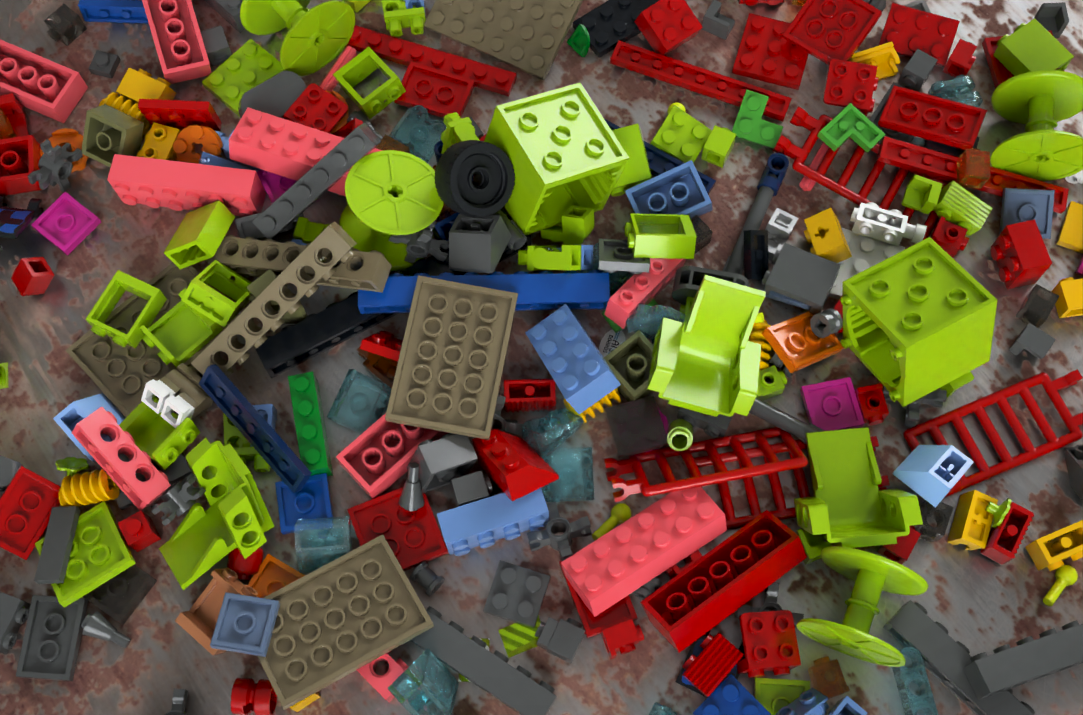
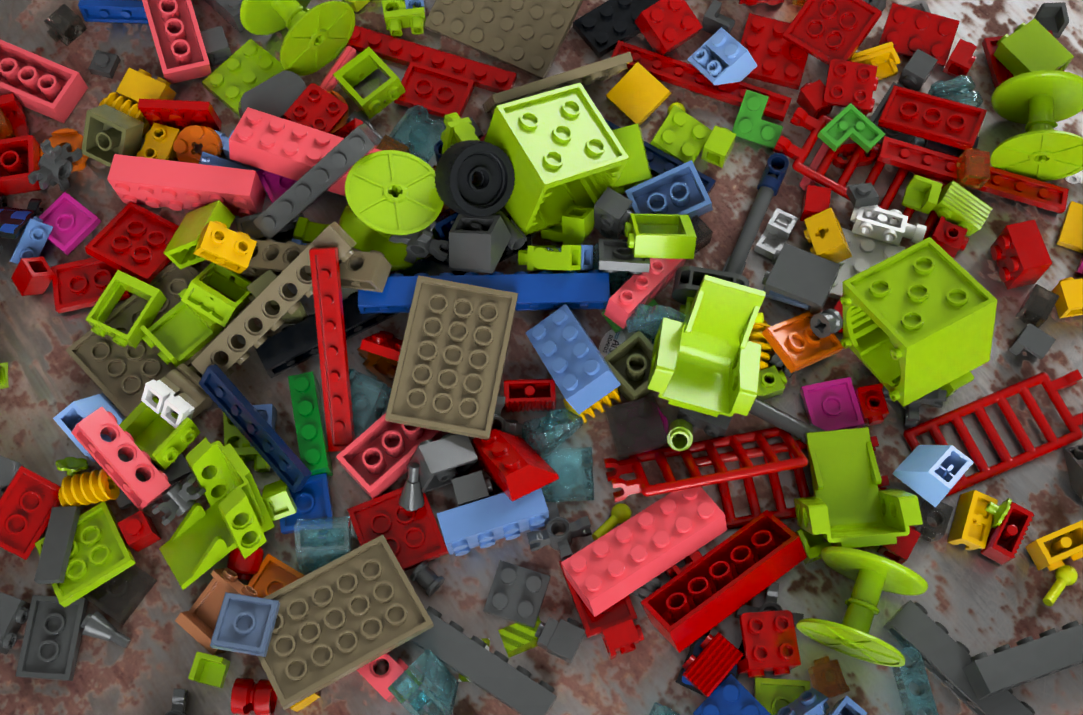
green tile [567,24,590,57] -> none
black plate [744,230,769,280] -> none
sand blue tile [999,188,1055,239] -> none
none -> medium blue hinge [10,216,53,264]
none -> red plate [51,257,131,314]
none -> red plate [85,201,179,284]
none -> lime panel [189,651,230,688]
none -> yellow brick [193,221,257,274]
none -> lime panel [262,479,297,521]
none -> red plate [309,247,355,452]
none -> dark tan plate [483,52,633,116]
none -> dark grey brick [594,187,633,240]
none -> yellow tile [605,62,671,127]
none -> light blue slope [687,27,758,85]
none -> red brick [796,79,834,119]
none -> red brick [800,185,832,222]
none -> red beam [832,143,877,169]
none -> dark grey plate [846,183,879,208]

